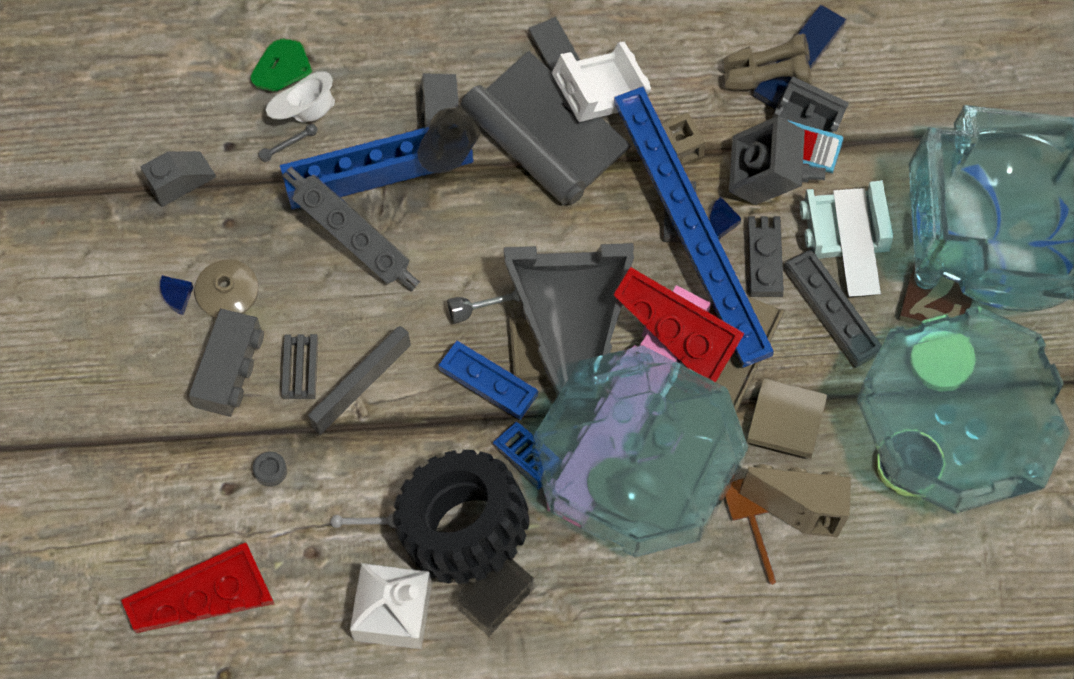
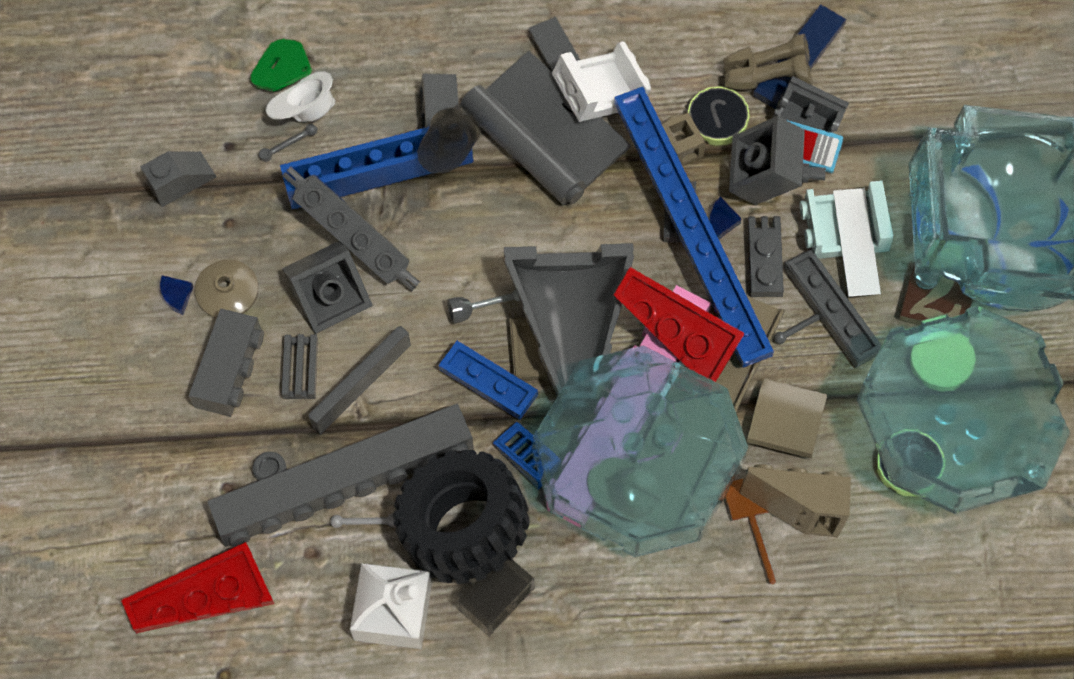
none -> dark grey brick [207,403,474,547]
none -> dark grey slope [282,241,373,334]
none -> black tile [688,87,750,146]
none -> dark grey hinge [774,314,820,344]

